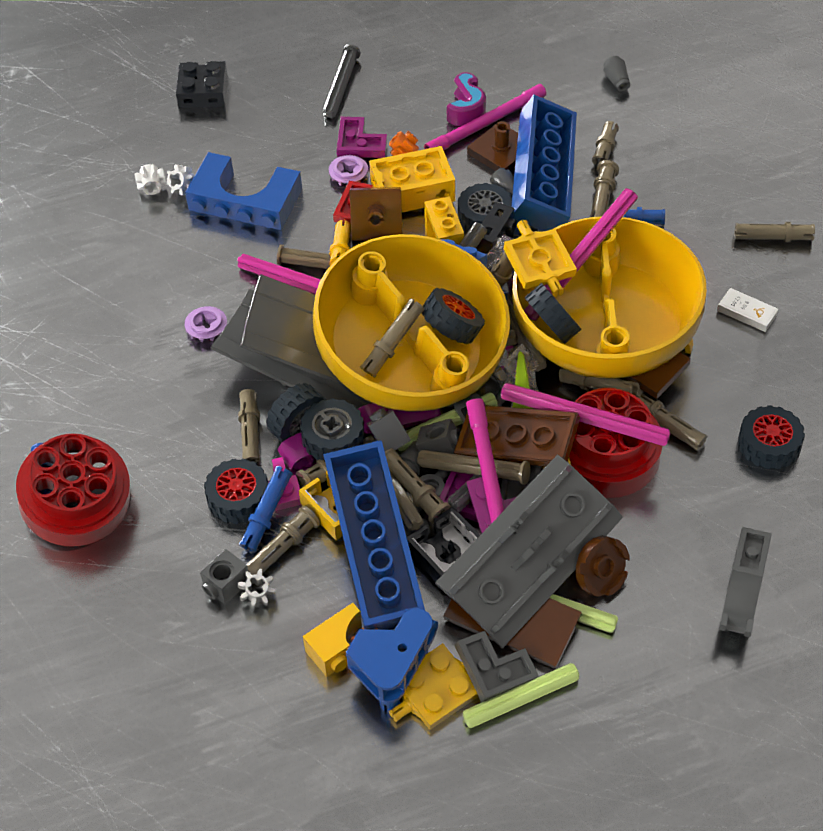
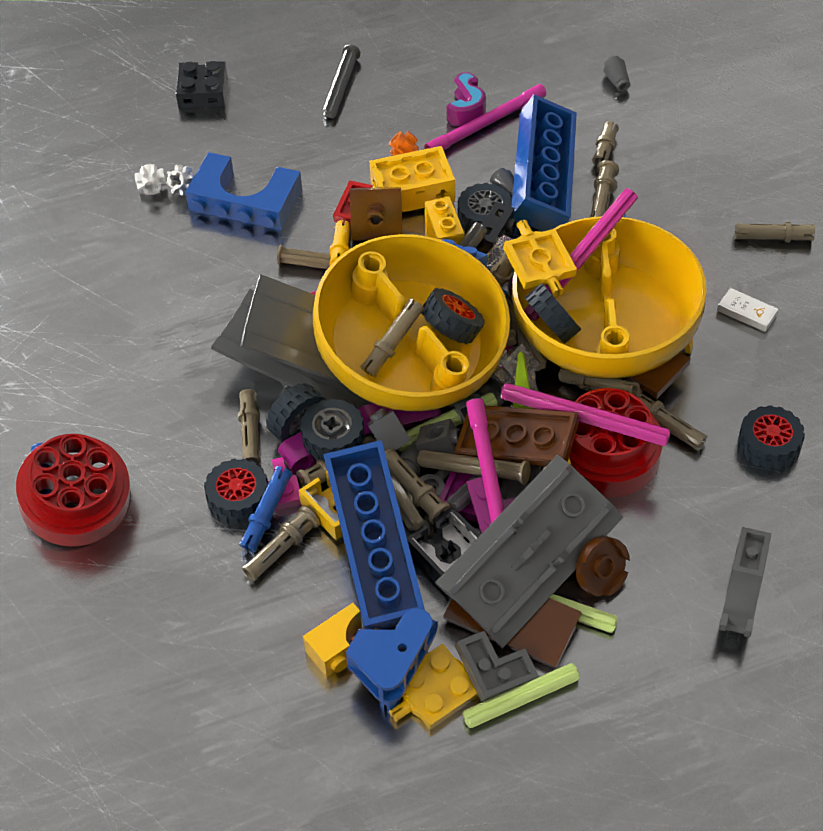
lavender gear [184,306,227,342] -> none
dark grey brick [200,549,249,604] -> none
dark pink axle [237,254,321,294] -> none
white gear [238,569,275,608] -> none
lavender gear [329,155,368,186] -> none
magenta plate [336,117,387,158] -> none
reddish brown tile [467,121,518,171] -> none
blue pin [626,207,665,225] -> none

